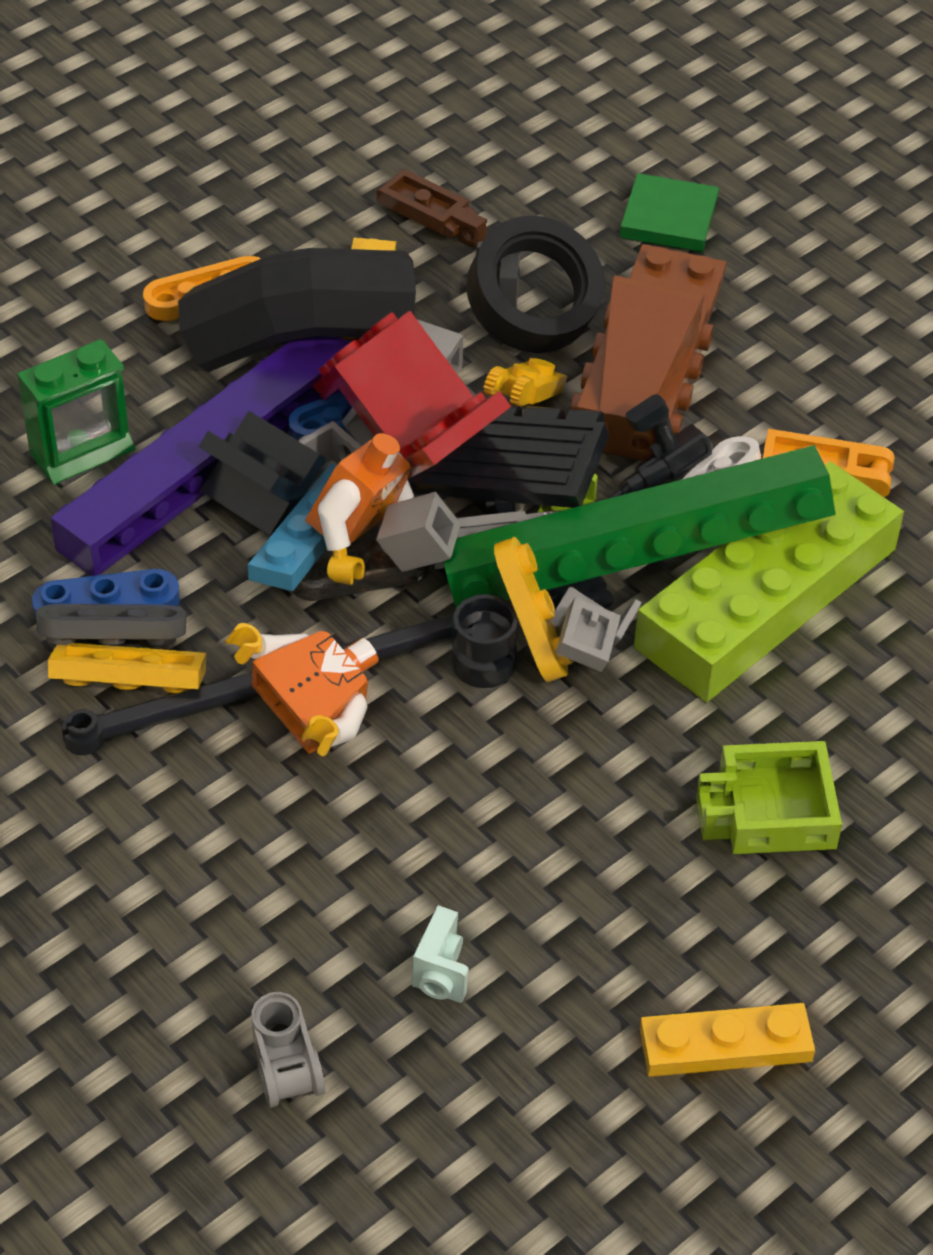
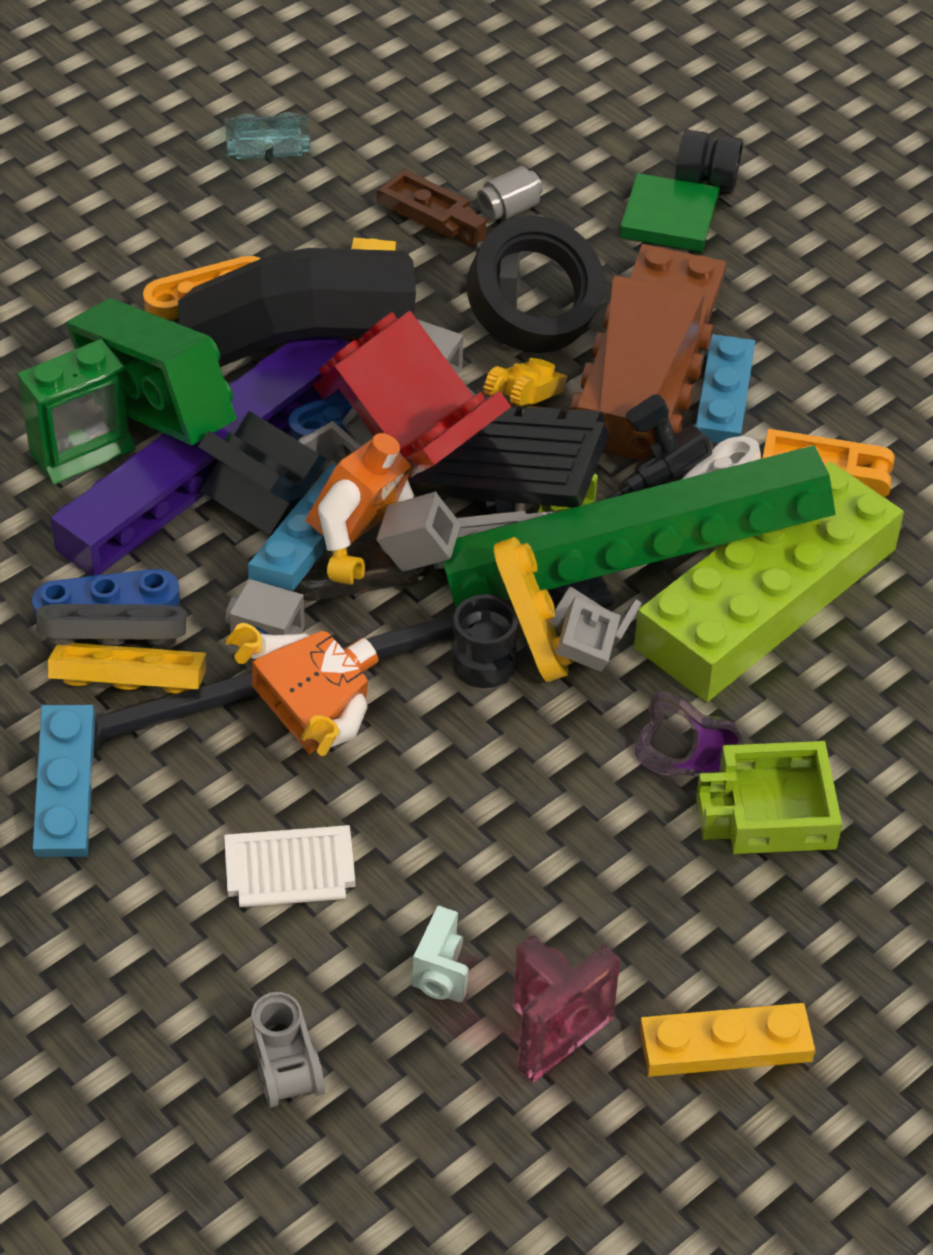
none -> dark azure plate [33,705,96,857]
none -> green brick [65,298,237,445]
none -> white window [224,825,355,907]
none -> clear light blue hinge [225,112,310,159]
none -> light grey brick [225,579,305,648]
none -> light grey brick [477,166,542,221]
none -> clear pink bracket [513,934,620,1083]
none -> piece [635,691,742,776]
none -> black wheel [675,129,743,193]
none -> dark azure plate [696,334,755,443]

